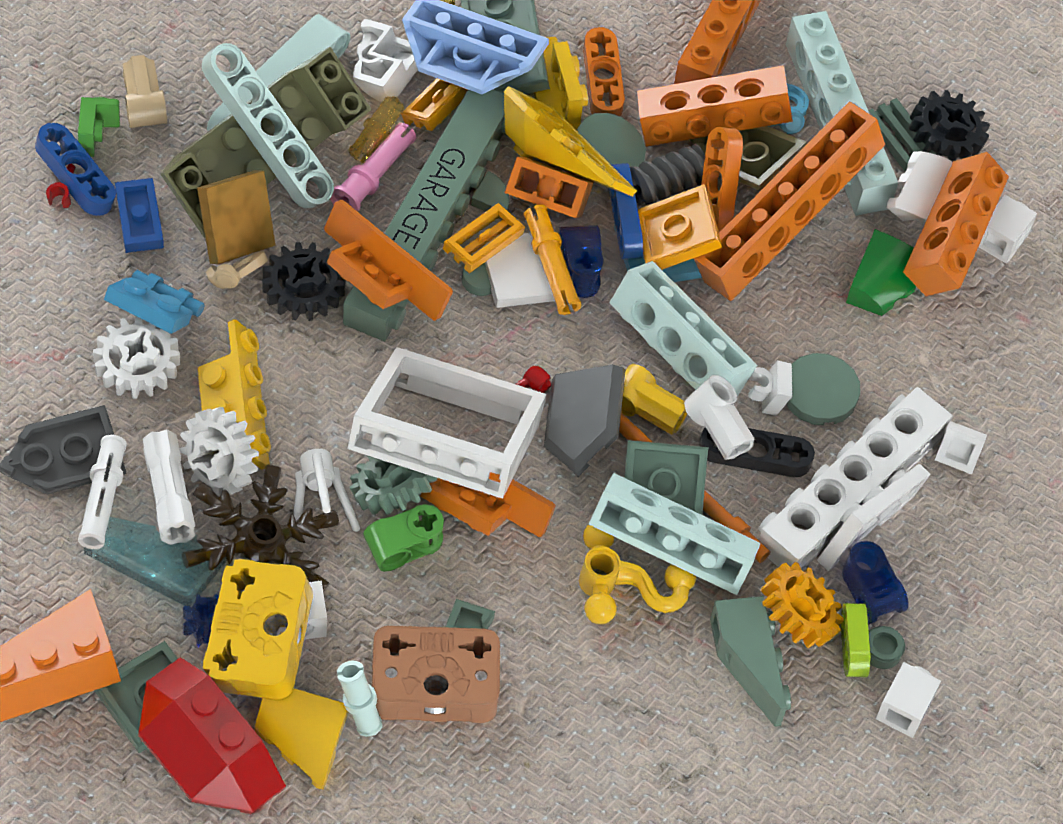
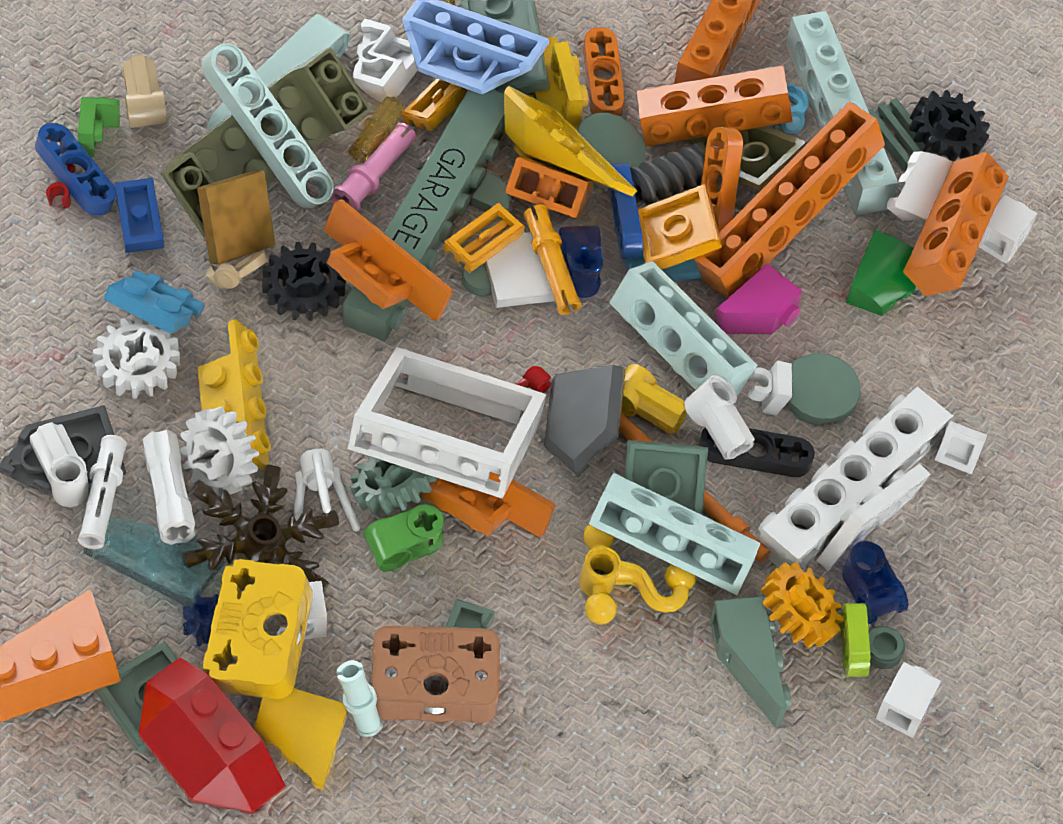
none -> white piece [30,422,89,507]
none -> dark pink slope [714,263,802,335]

